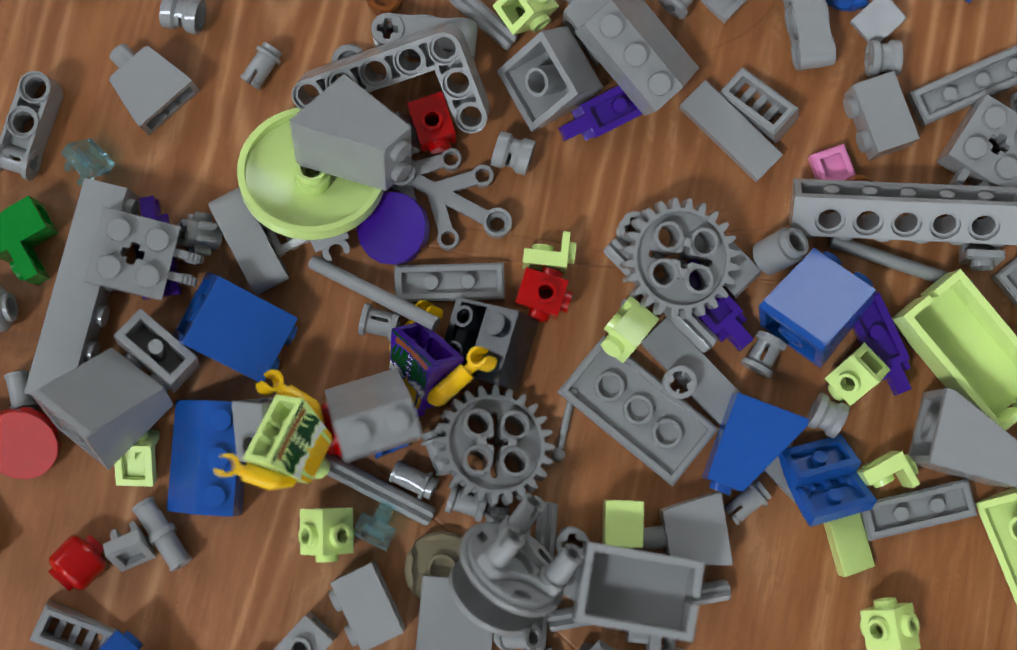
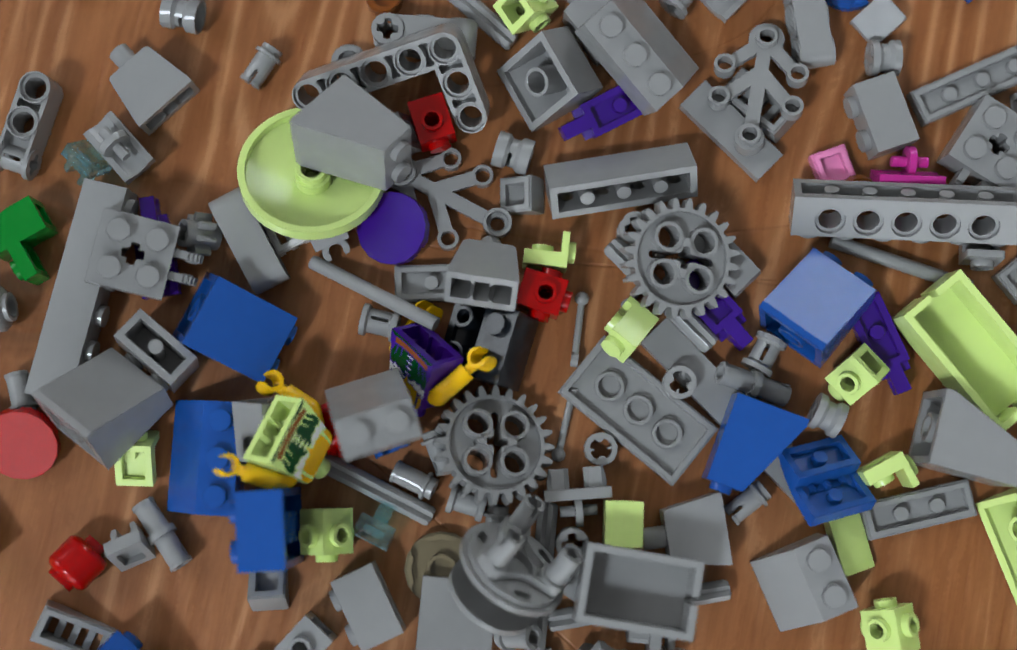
light grey brick [753,227,809,275] -> none
none -> light grey hips [83,110,156,185]
none -> blue brick [228,487,304,573]
none -> light grey slope [247,569,289,611]
none -> light grey torso [444,235,520,312]
none -> light grey slope [500,175,545,215]
none -> light grey brick [543,142,698,219]
none -> light grey hips [543,466,613,527]
none -> light grey hinge [570,292,589,367]
none -> light grey bush [583,432,618,466]
none -> light grey plant [708,23,809,156]
none -> light grey pin [714,361,792,407]
none -> light grey slope [749,533,859,632]
none -> dark pink hips [870,146,946,185]

